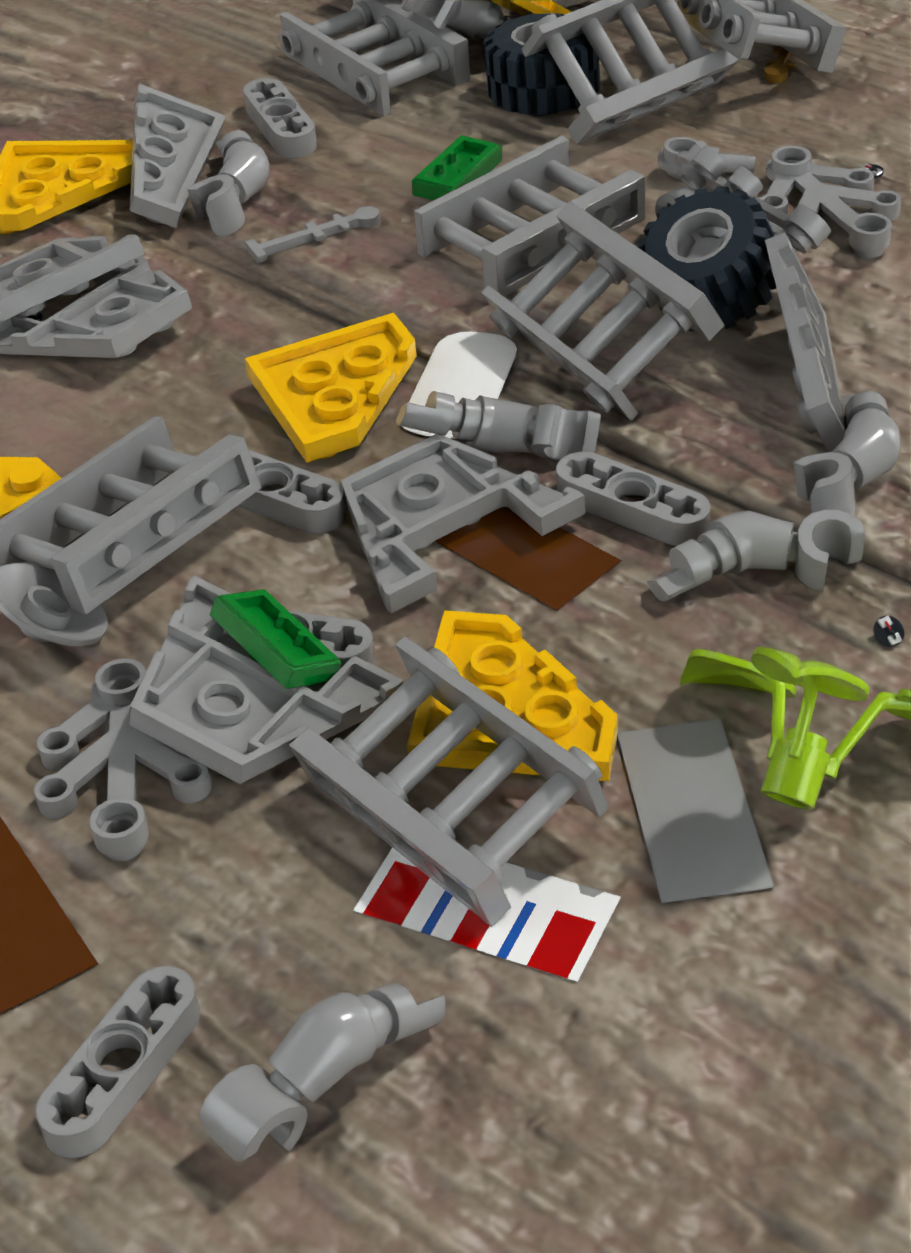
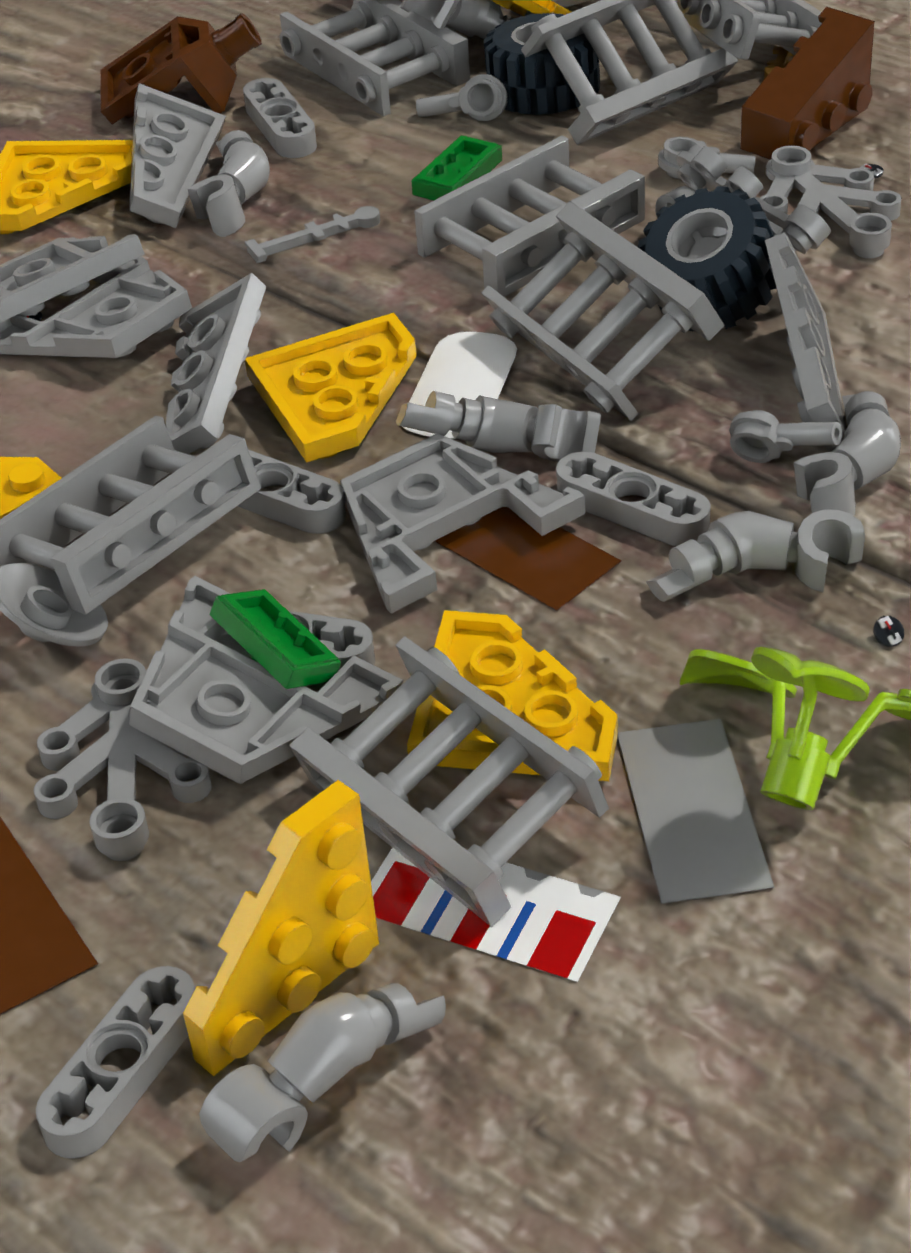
none -> reddish brown plate [101,13,262,125]
none -> light grey wing [166,273,267,454]
none -> yellow plate [183,780,379,1077]
none -> light grey plate [416,74,507,121]
none -> light grey plate [729,410,842,463]
none -> reddish brown wedge [740,7,875,159]

